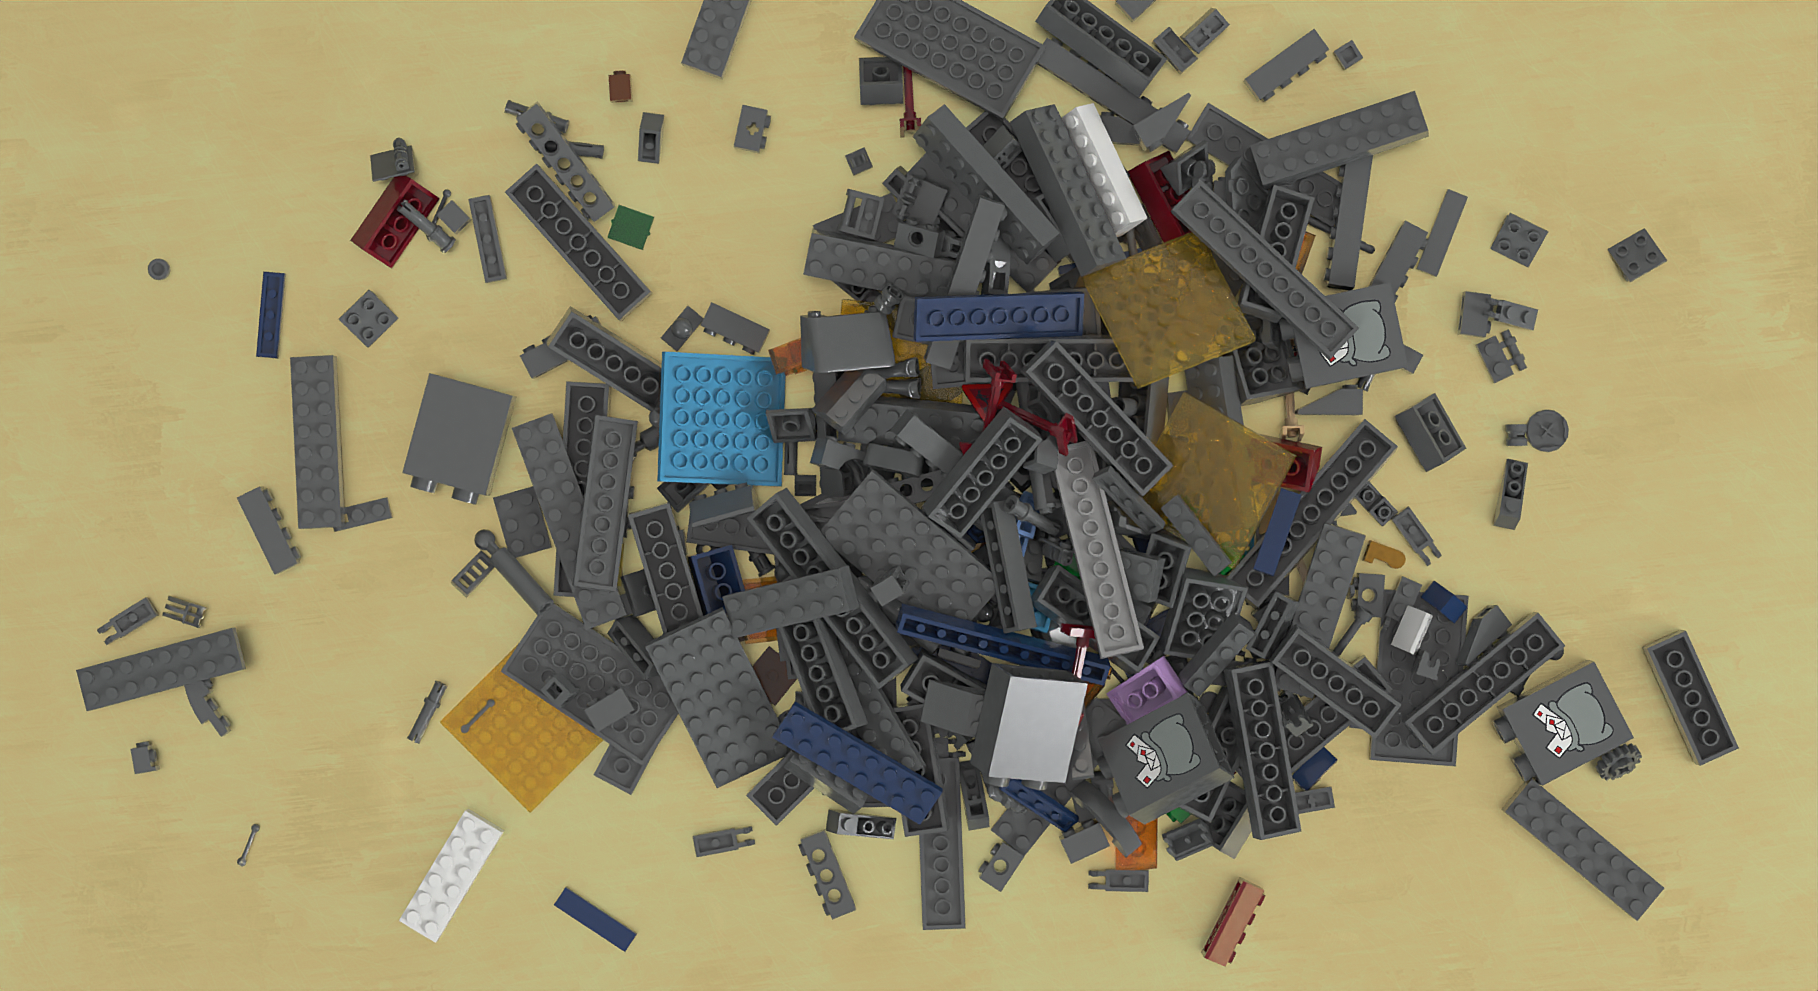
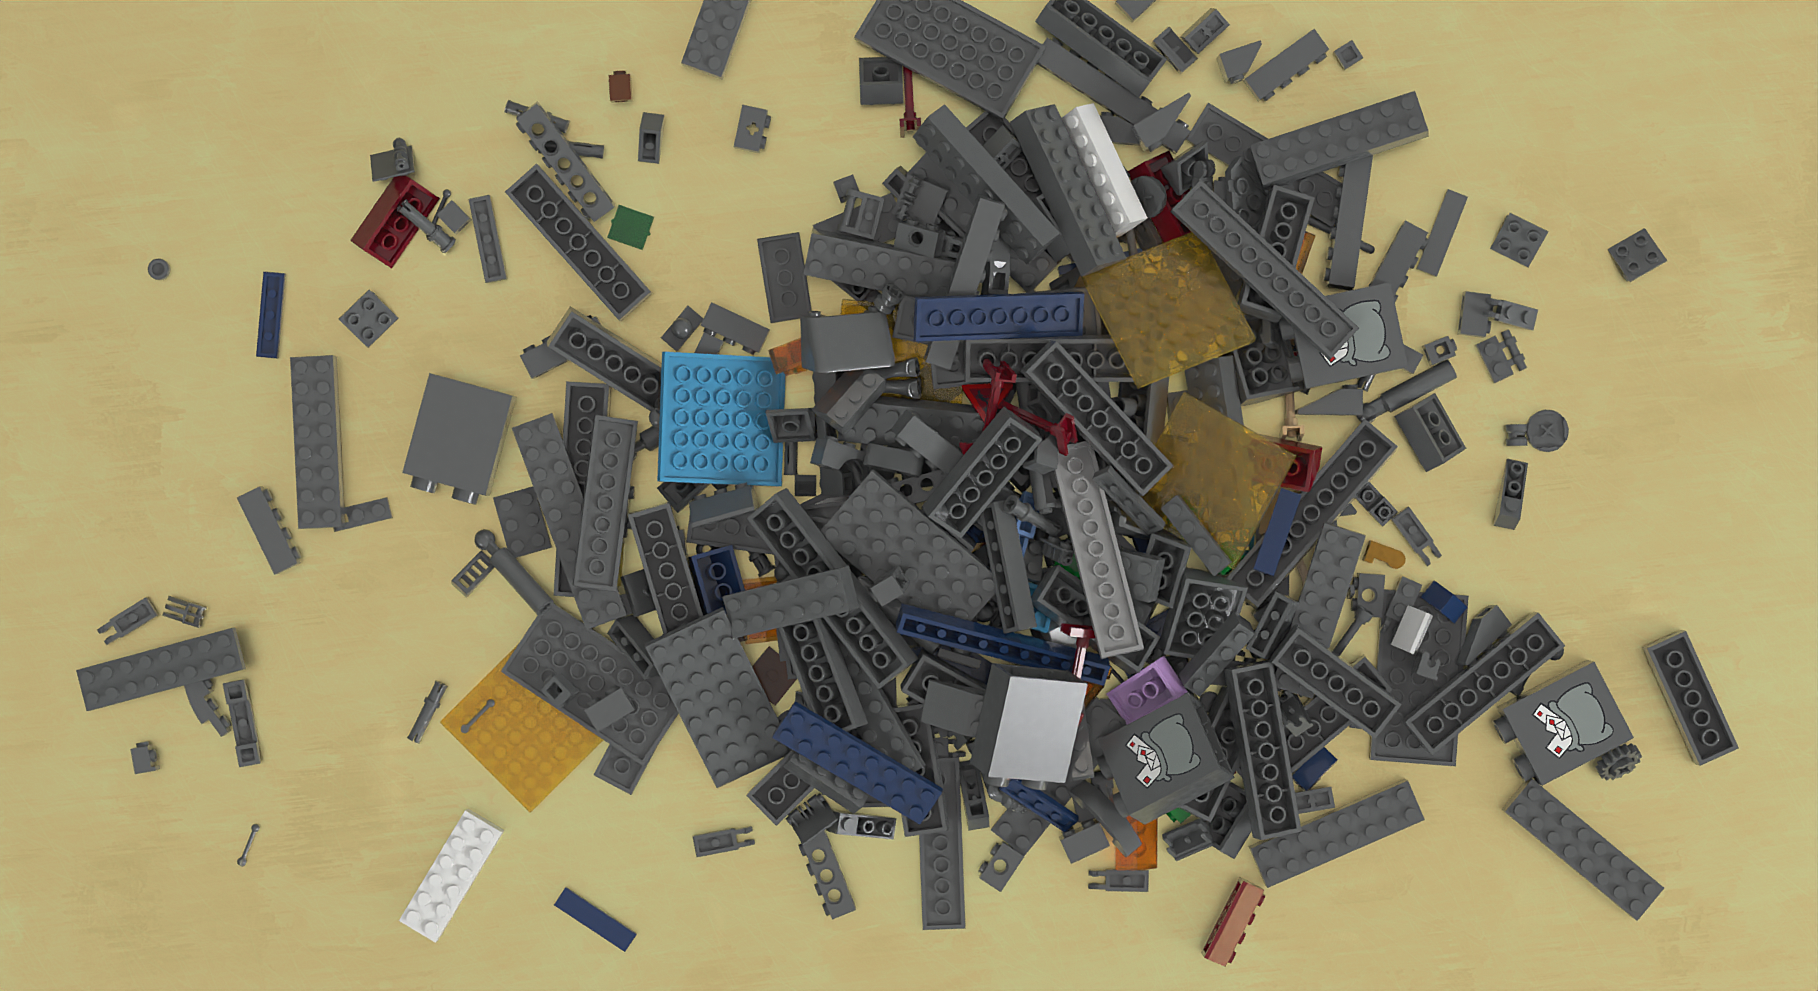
dark grey tile [845,147,873,176] -> none
none -> dark grey slope [223,679,261,767]
none -> dark grey brick [694,332,724,354]
none -> dark grey tile [757,232,812,323]
none -> dark grey hinge [786,793,838,845]
none -> dark grey brick [833,174,859,203]
none -> dark grey tile [1131,176,1167,218]
none -> dark grey slope [1216,40,1262,84]
none -> dark grey brick [1248,779,1425,888]
none -> dark grey piece [1356,359,1457,423]
none -> dark grey brick [1422,336,1457,366]

